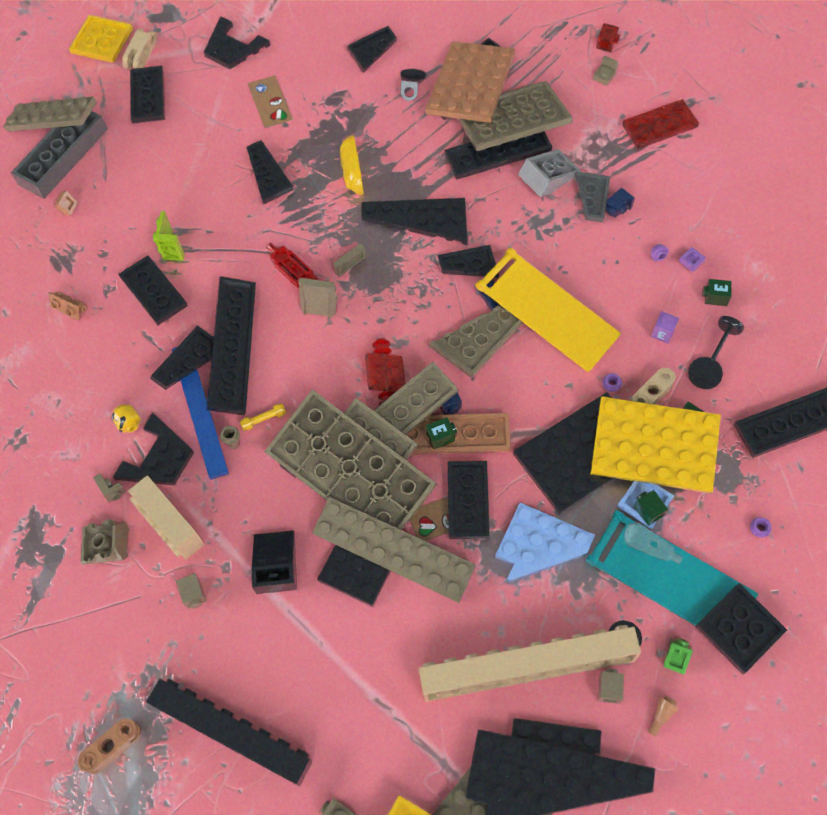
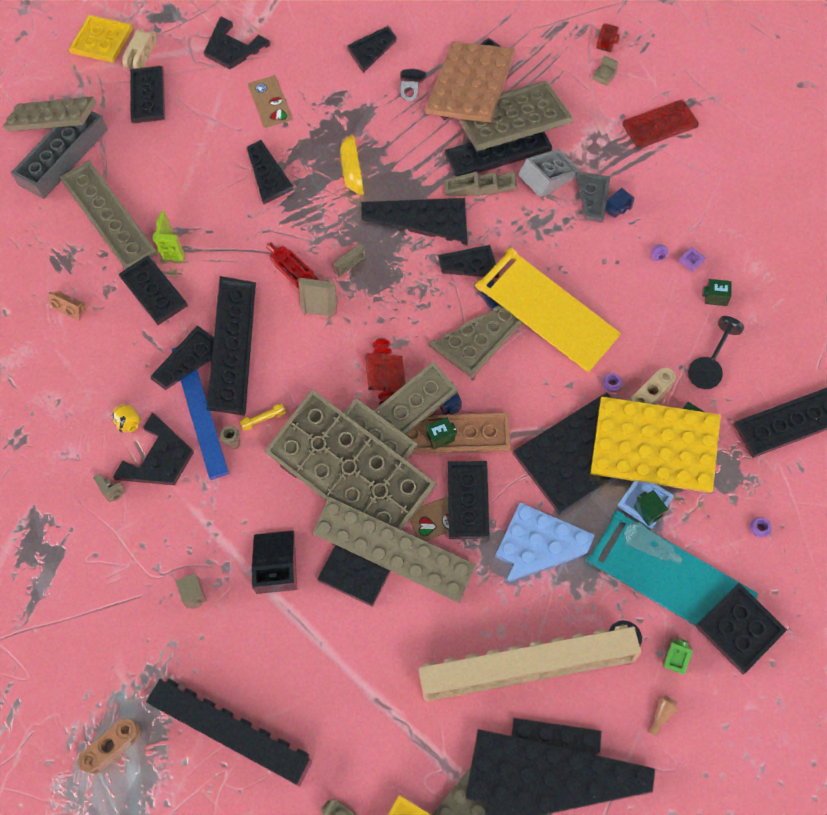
nougat tile [54,191,78,216] -> none
dark tan slope [81,519,130,565] -> none
tan brick [128,475,205,560] -> none
dark tan brick [598,669,624,704] -> none
medium lavender brick [651,311,679,344] -> none
none -> dark tan plate [60,161,157,269]
none -> dark tan slope [444,172,517,196]

